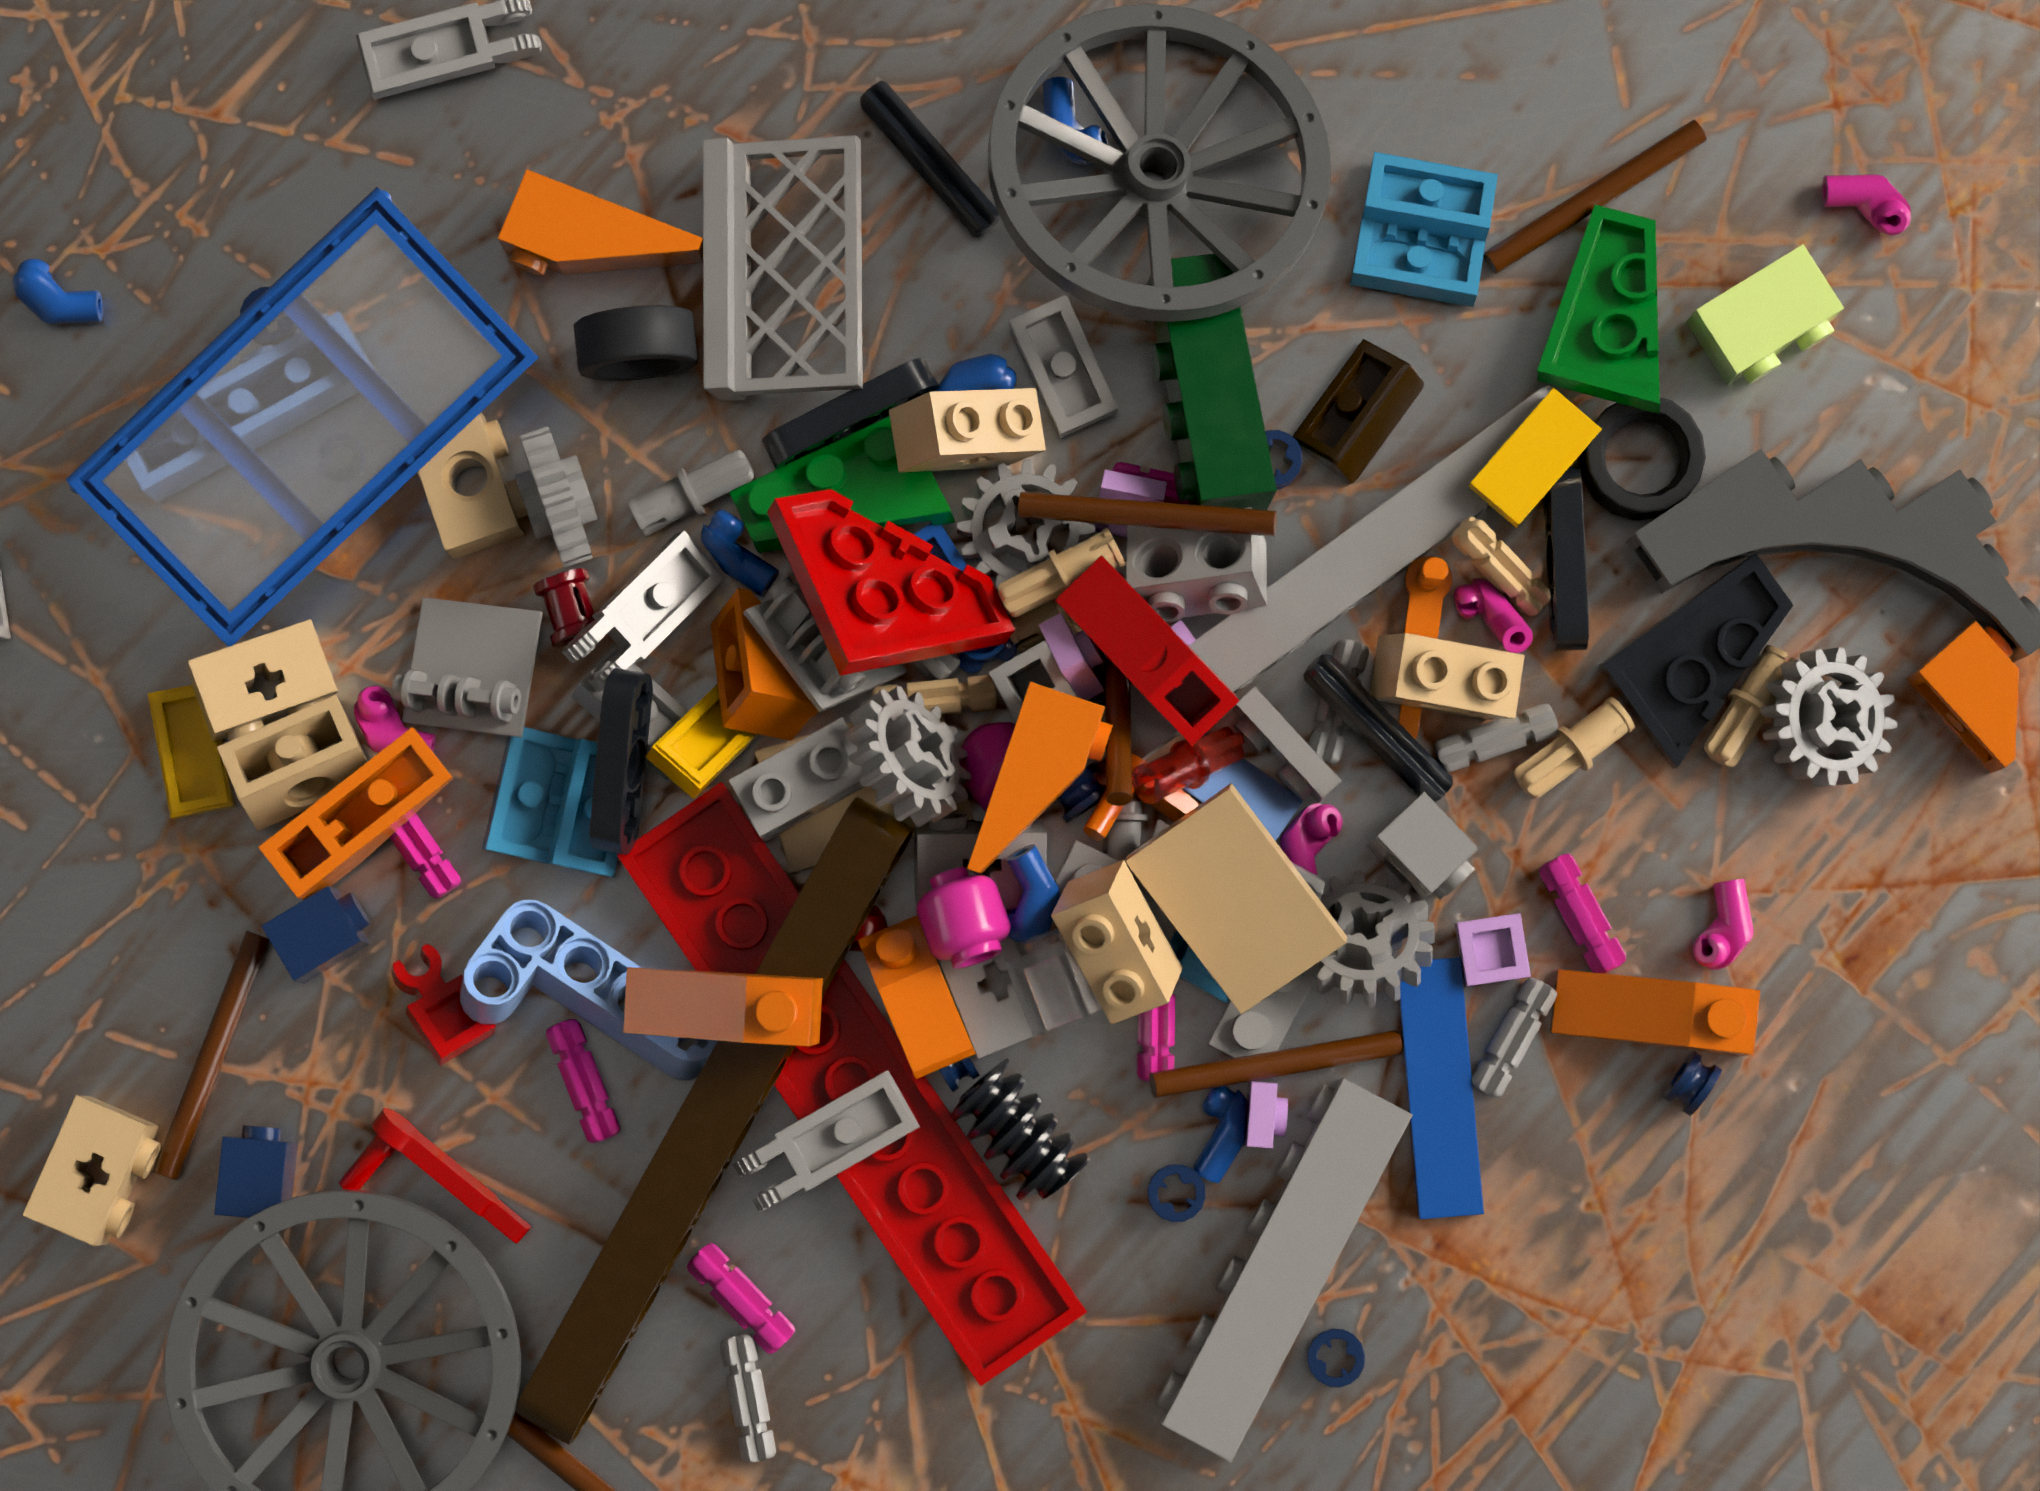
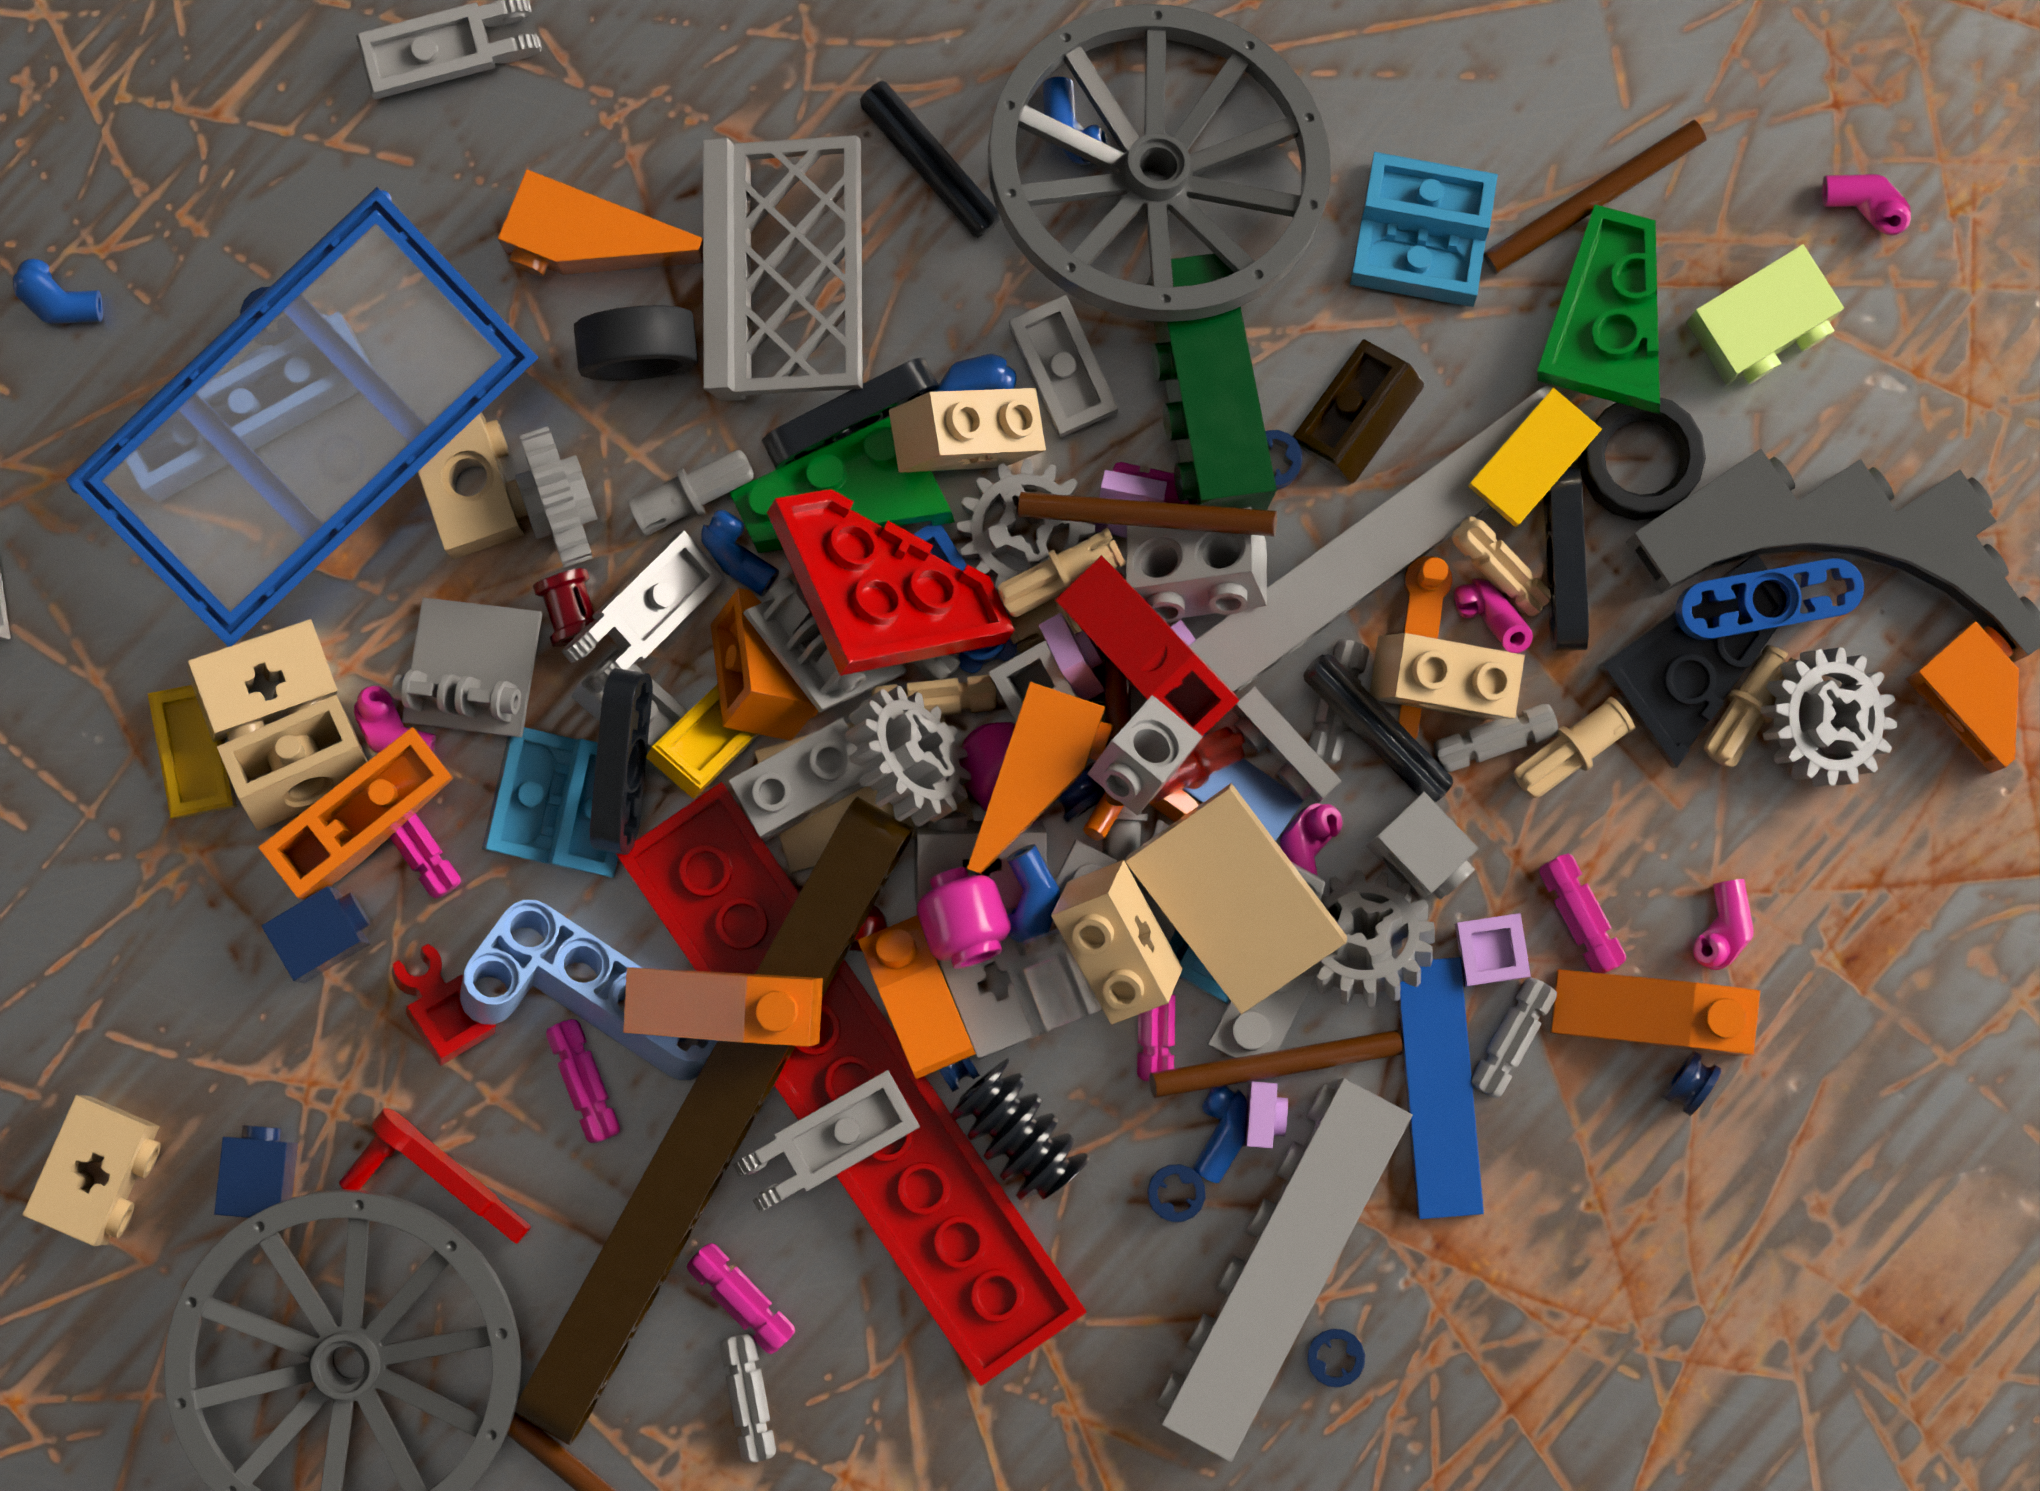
reddish brown bar [153,930,270,1180] -> none
none -> light grey brick [1087,695,1203,816]
none -> blue beam [1675,558,1864,640]

